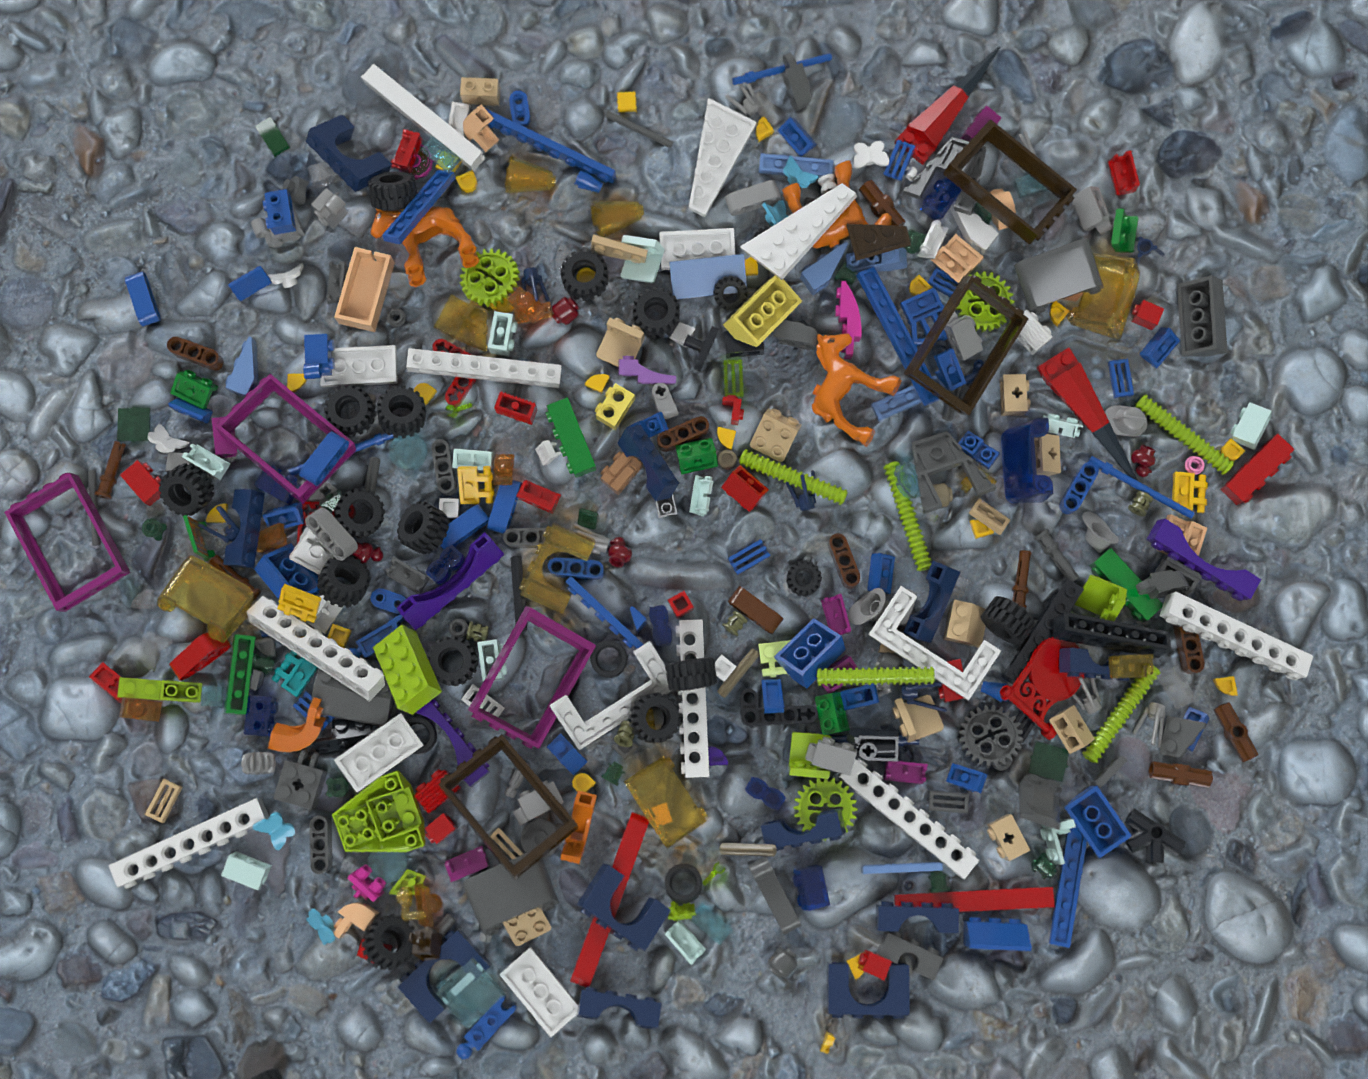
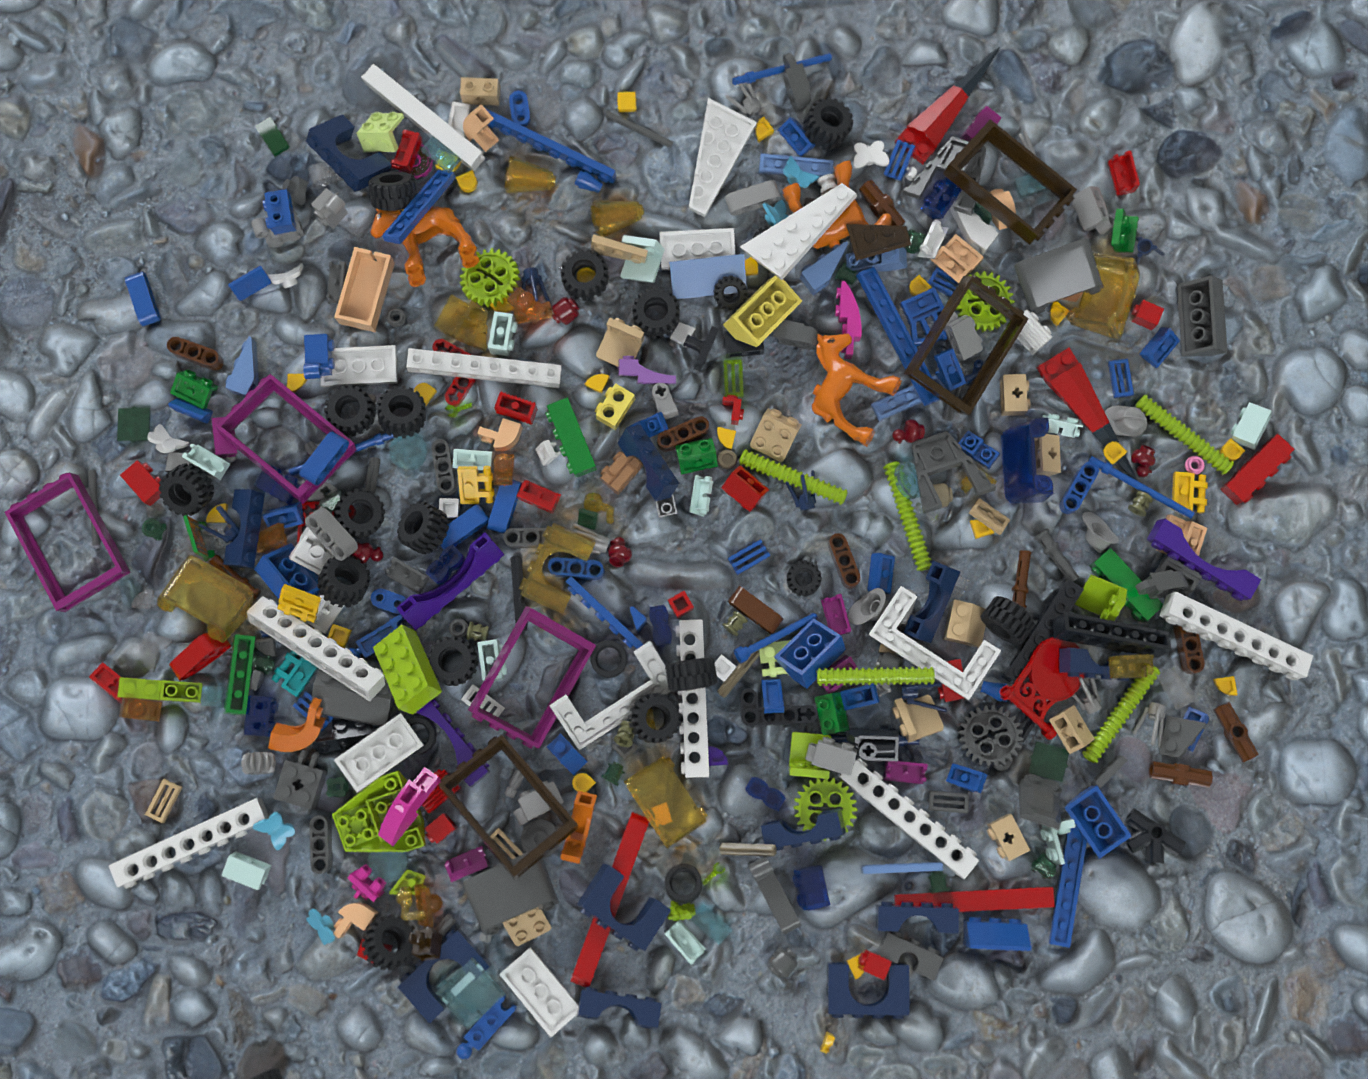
reddish brown pin [94,441,126,500] -> none
none -> yellowish green bracket [356,112,404,152]
none -> dark pink slope [378,767,441,846]
none -> light nougat brick [477,418,523,451]
none -> clear yellow plate [584,493,614,524]
none -> blue piece [734,613,818,664]
none -> black tyre [803,97,854,150]
none -> dark red animal [892,419,925,444]
none -> yellow tile [1104,441,1128,465]

